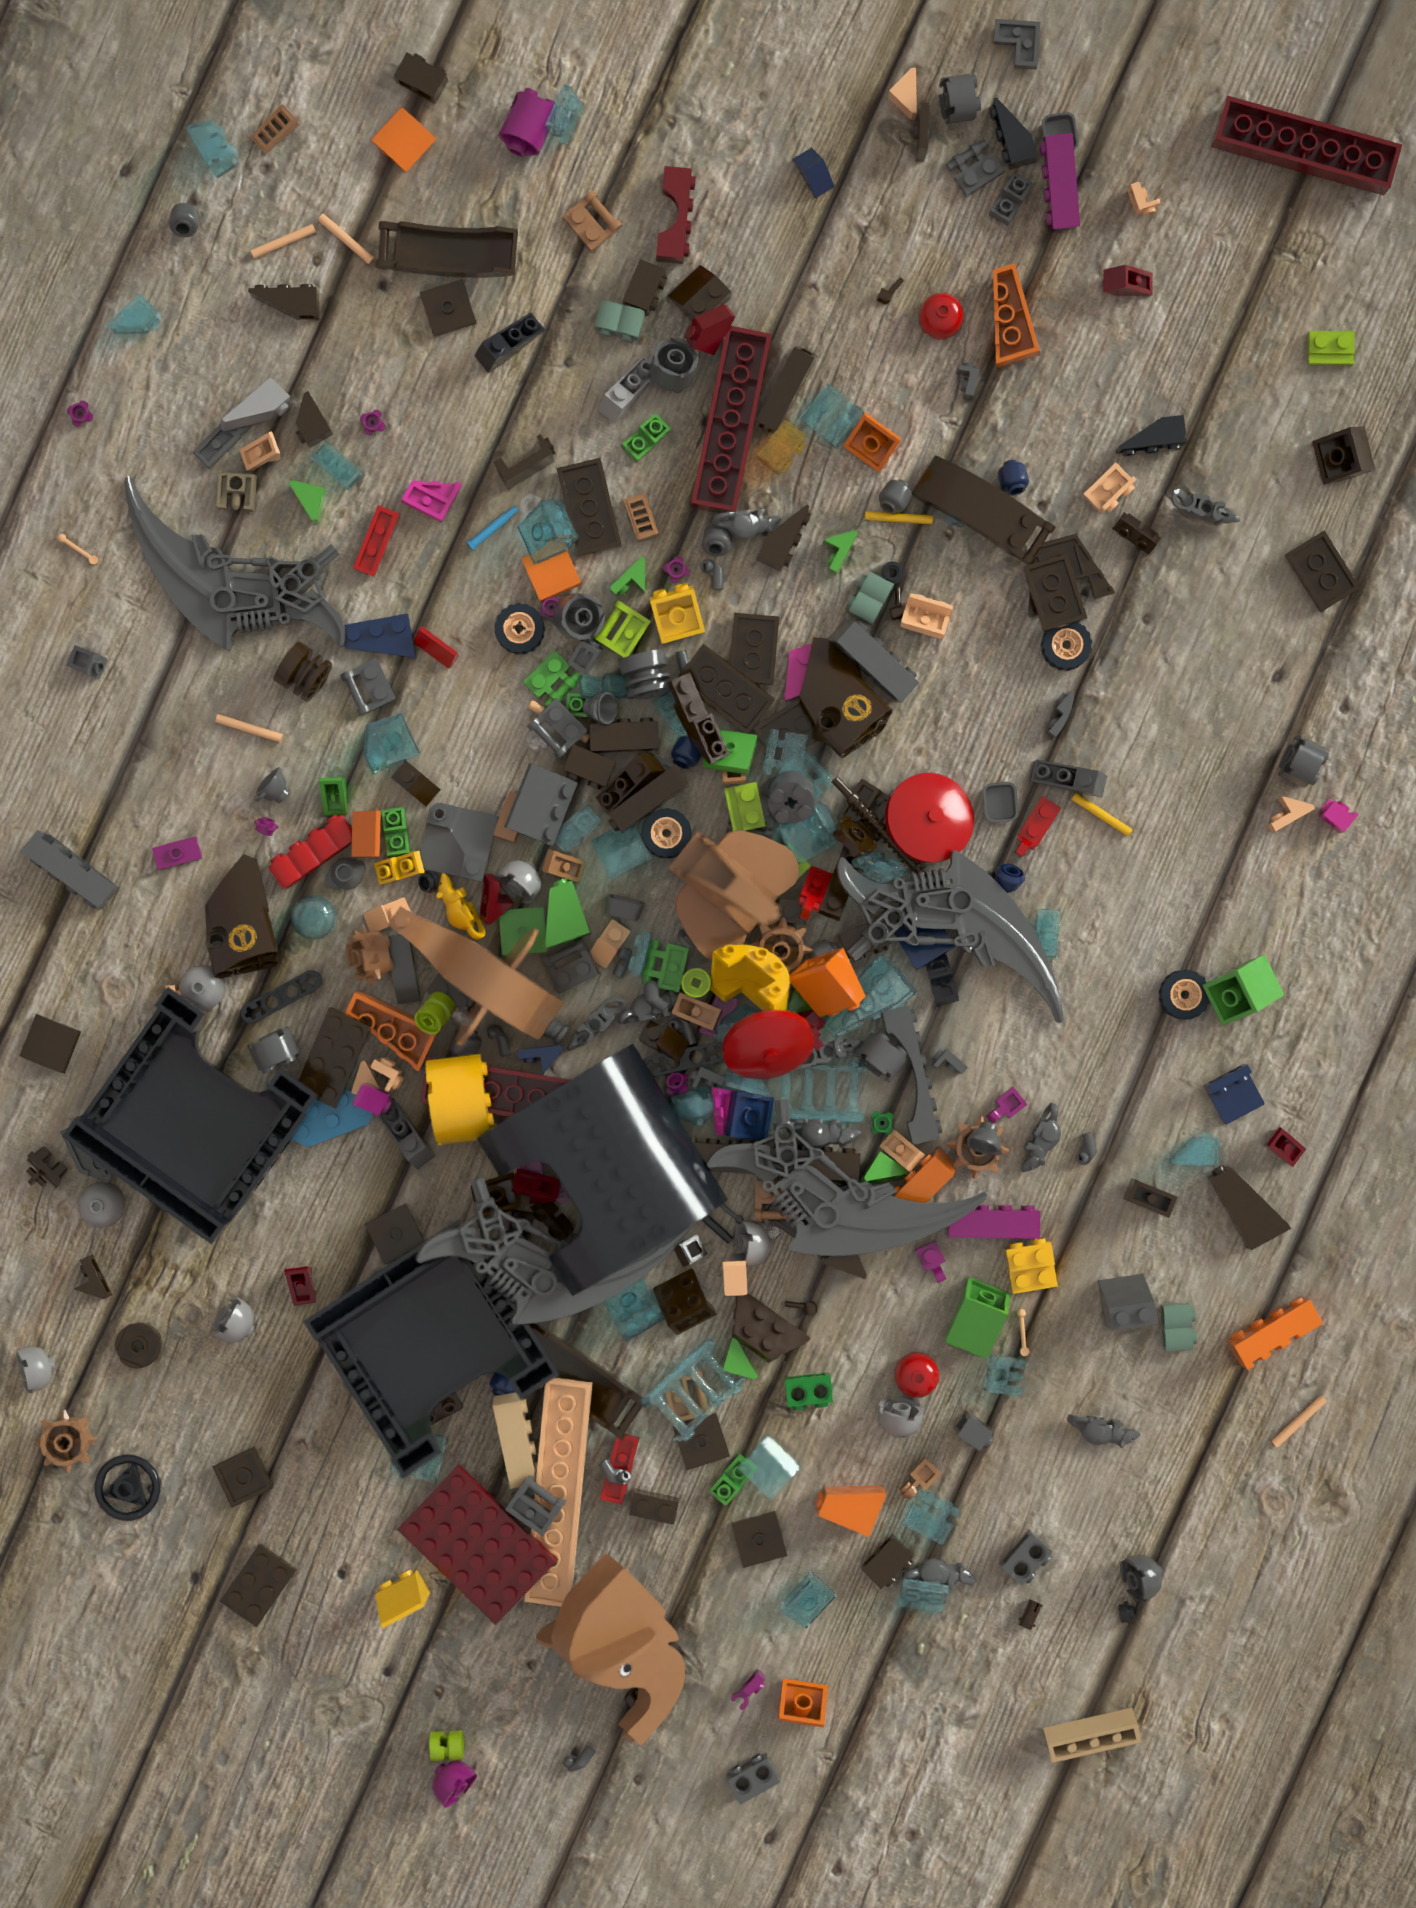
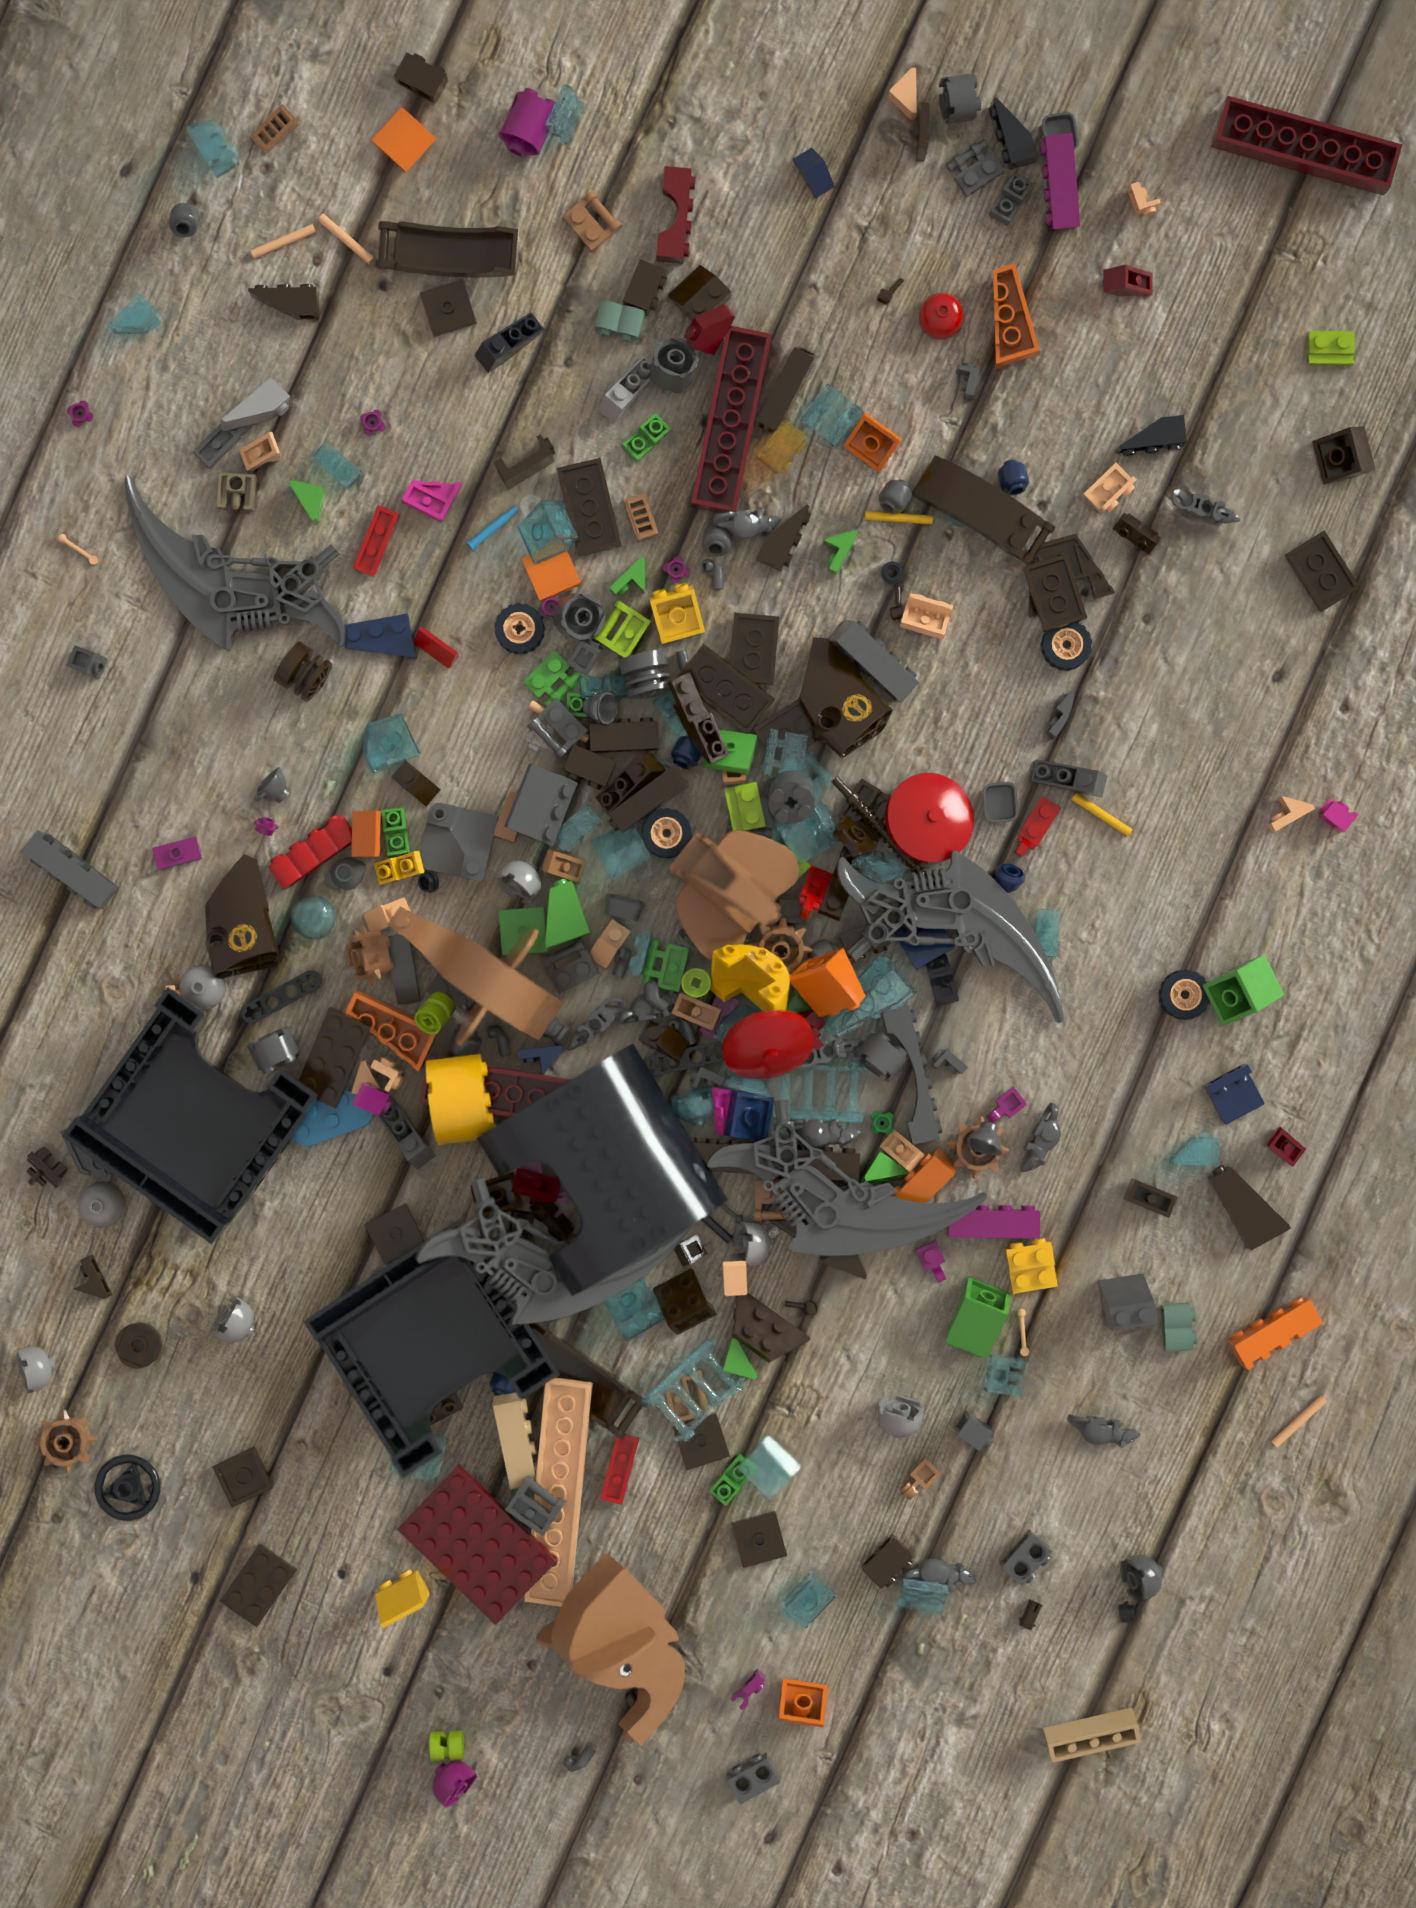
dark brown slope [20,1014,81,1074] -> none
light nougat bar [215,714,283,743] -> none
dark red slope [285,1266,316,1306] -> none
dark brown slope [296,391,333,448] -> none
bright green slope [319,777,347,816] -> none
dark grey plate [340,658,397,716] -> none
yellow animal [436,873,486,940] -> none
dark red slope [479,874,514,925] -> none
dark grey arm [598,1459,631,1485] -> none
dark brown brick [629,1488,679,1525] -> none
magenta plate [666,1072,689,1095] -> none
dark pink wing [784,644,812,702] -> none
green brick [784,1372,833,1410] -> none
orange slope [814,1485,887,1537] -> none
sand green brick [847,572,894,626] -> none
red cylinder [894,1352,939,1398] -> none
clear light blue plate [902,1489,960,1545] -> none
dark grey plate [993,19,1040,69] -> none
dark grey arm [1076,1132,1097,1165] -> none
dark grey brick [1278,735,1329,788] -> none

